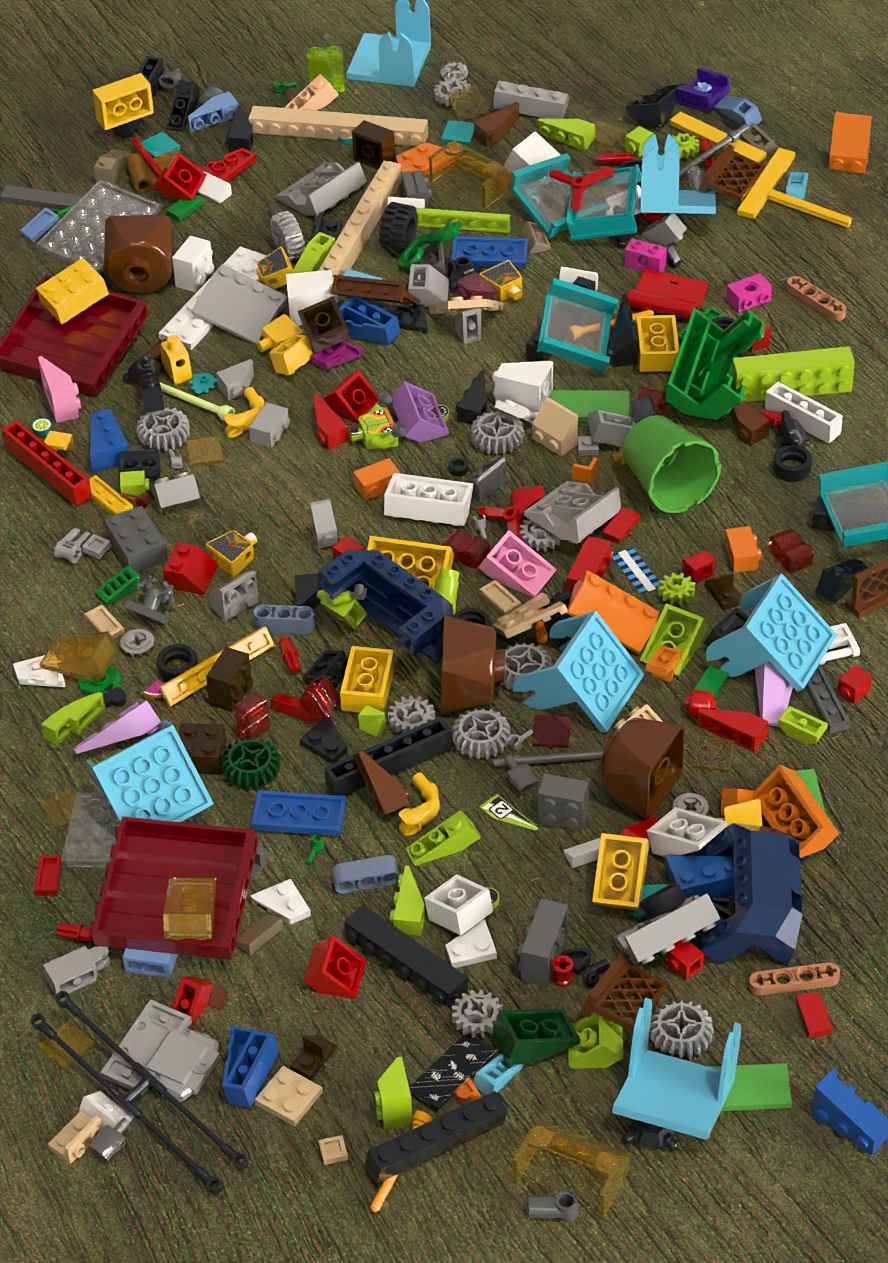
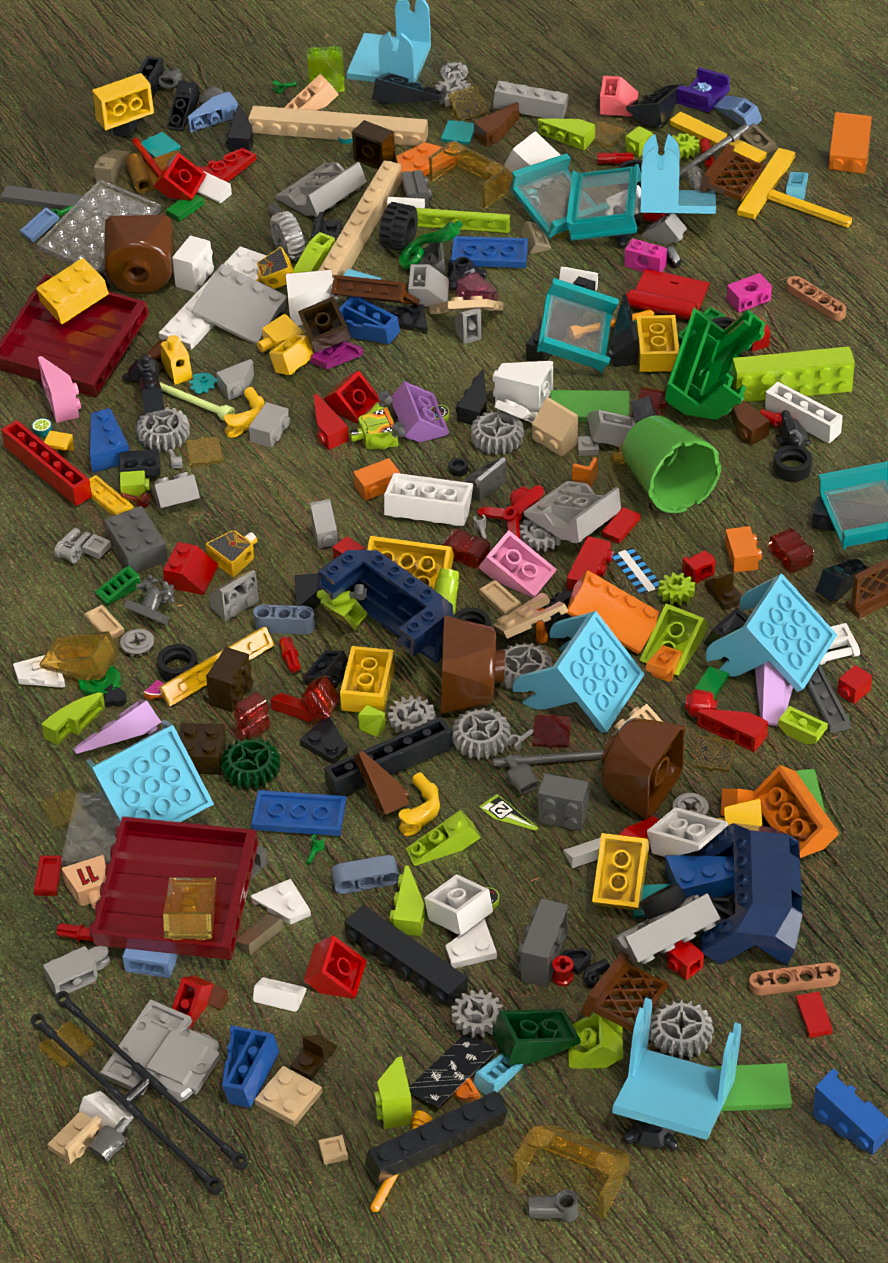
torso [479,260,523,301] -> none
red piece [549,166,614,211] -> none
none -> light nougat torso [62,855,106,909]
none -> white slope [253,977,306,1012]
none -> black wedge [372,72,447,105]
none -> coral slope [600,76,638,117]

